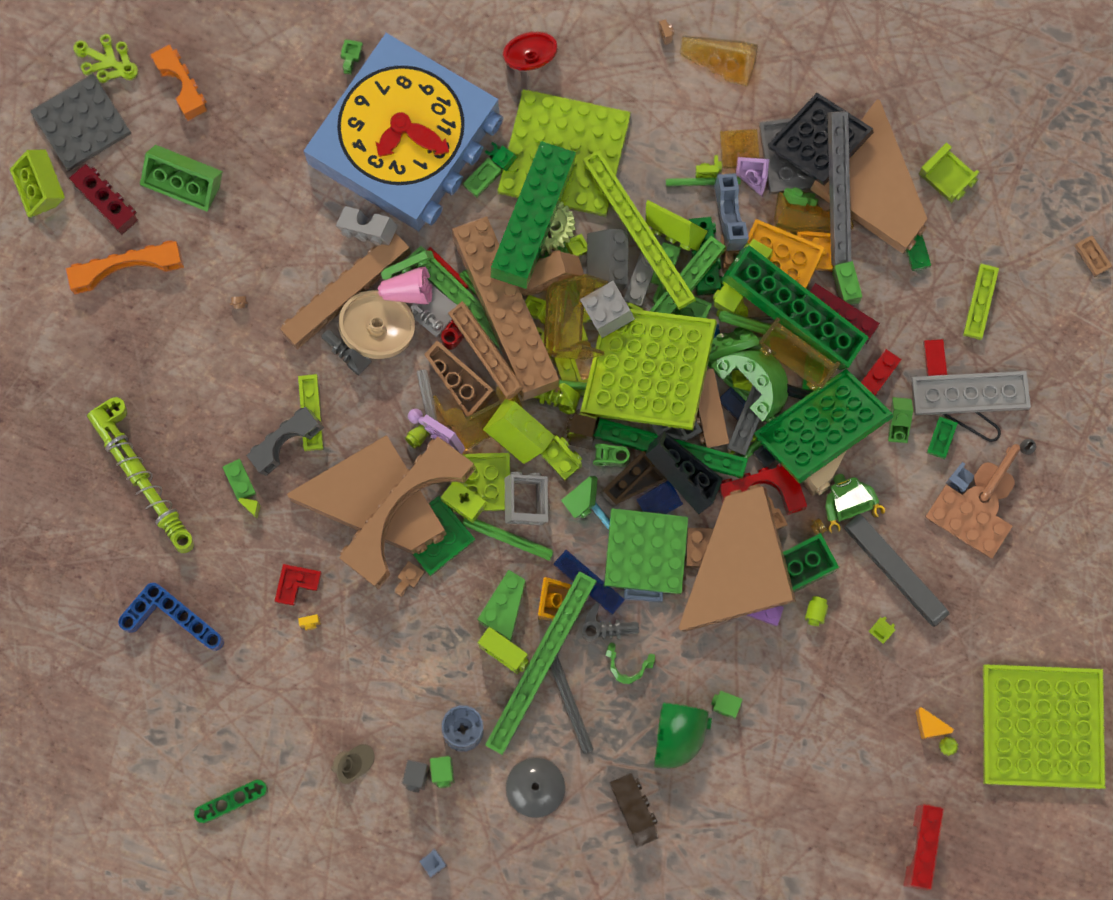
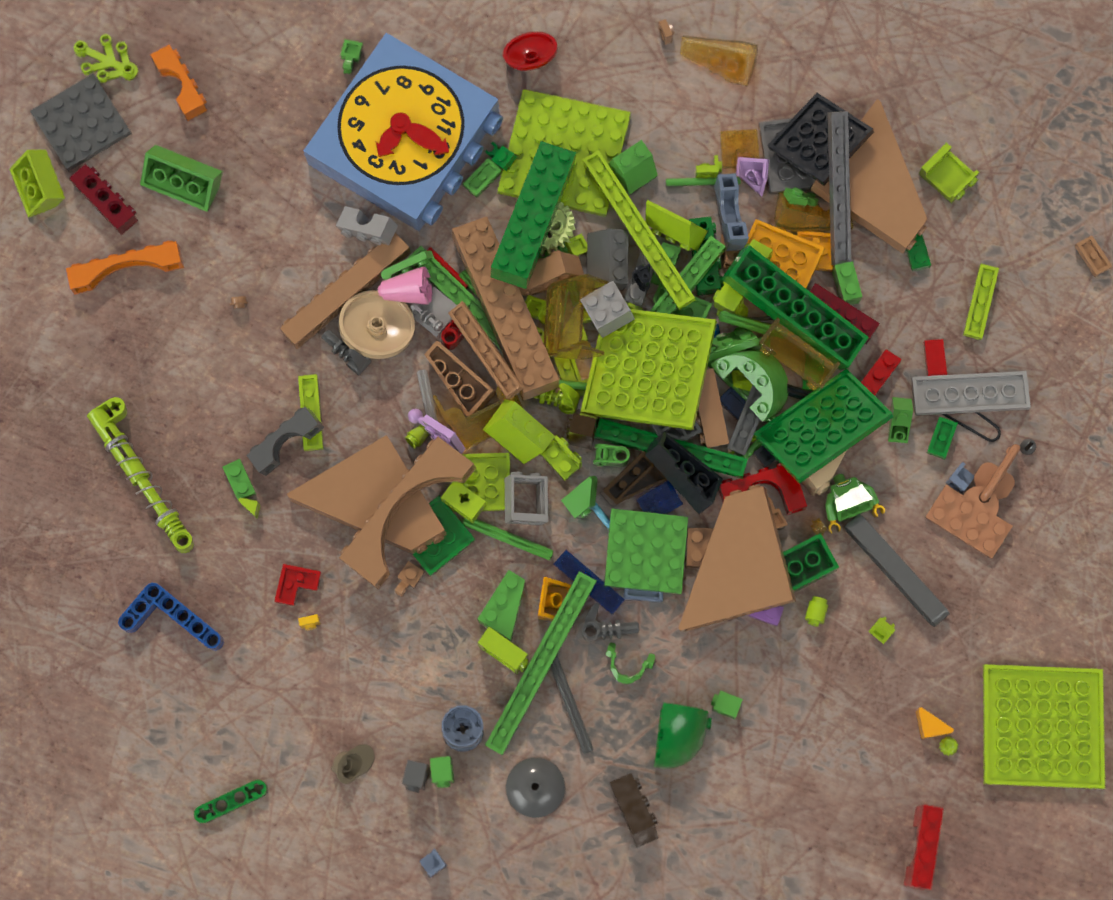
none -> bright green slope [608,140,658,196]
none -> black hinge [631,264,651,292]

